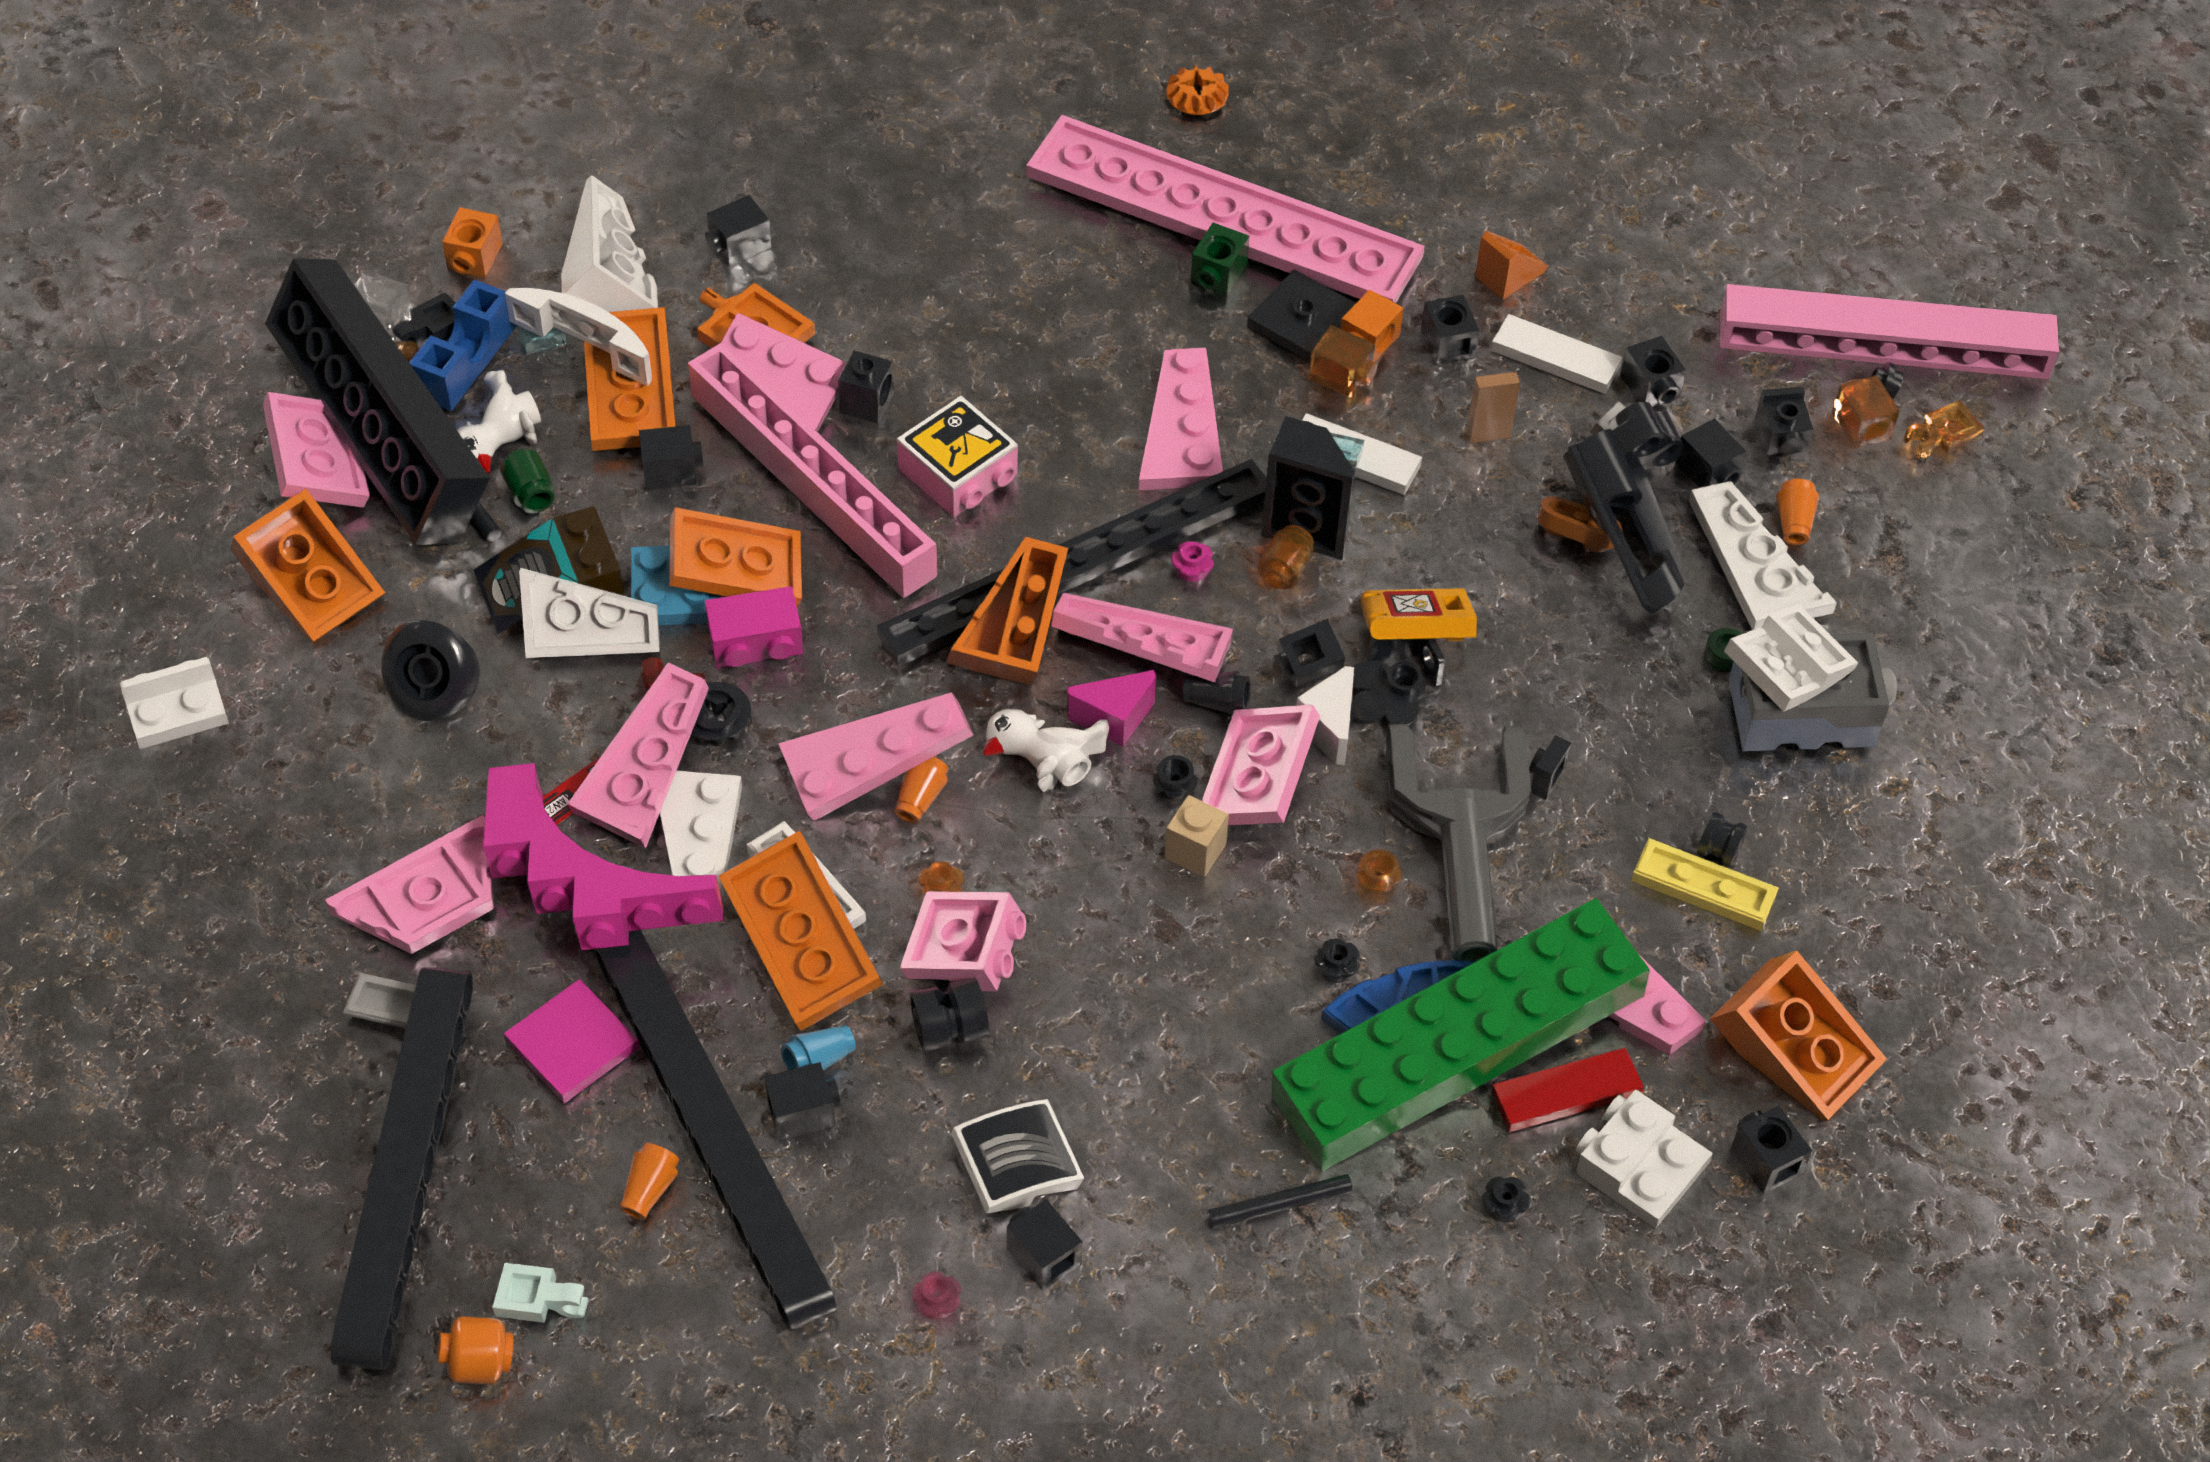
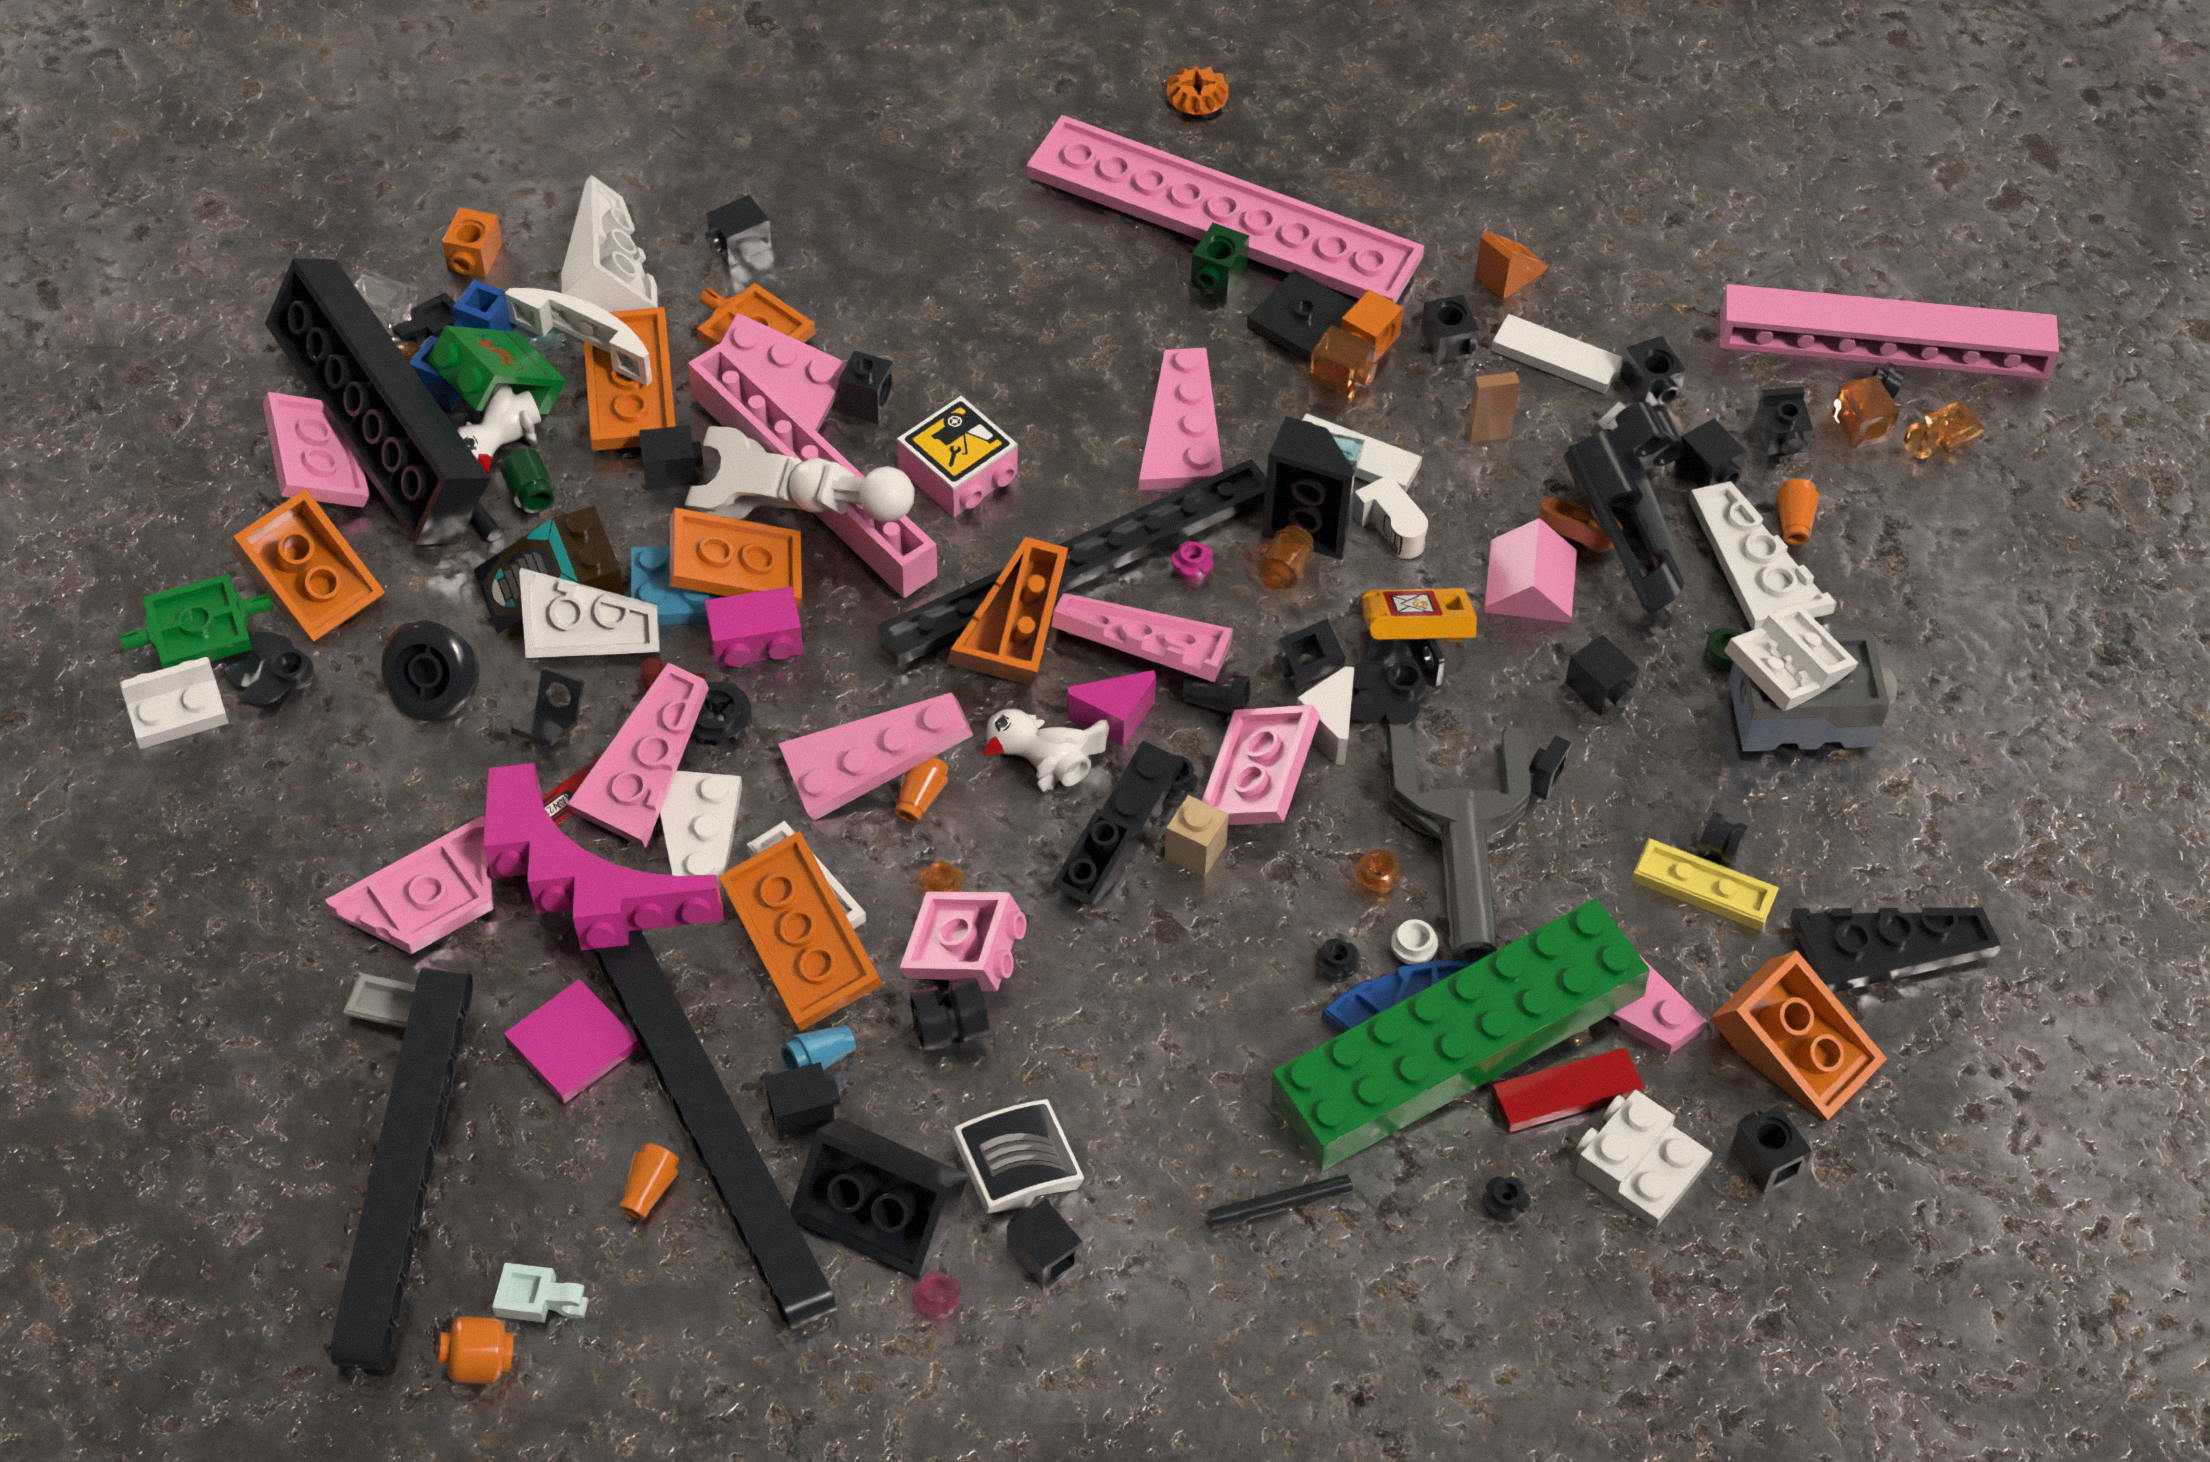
none -> green plate [119,573,274,669]
none -> black plate [224,632,314,706]
none -> green panel [427,325,567,415]
none -> black bracket [511,667,584,747]
none -> white piece [684,426,915,523]
none -> black slope [790,1117,969,1277]
none -> black slope [1052,740,1183,907]
none -> white leg [1352,474,1428,559]
none -> white plate [1391,919,1438,965]
none -> bright pink slope [1484,518,1577,623]
none -> black brick [1565,635,1639,716]
none -> black wing [1790,907,2001,993]

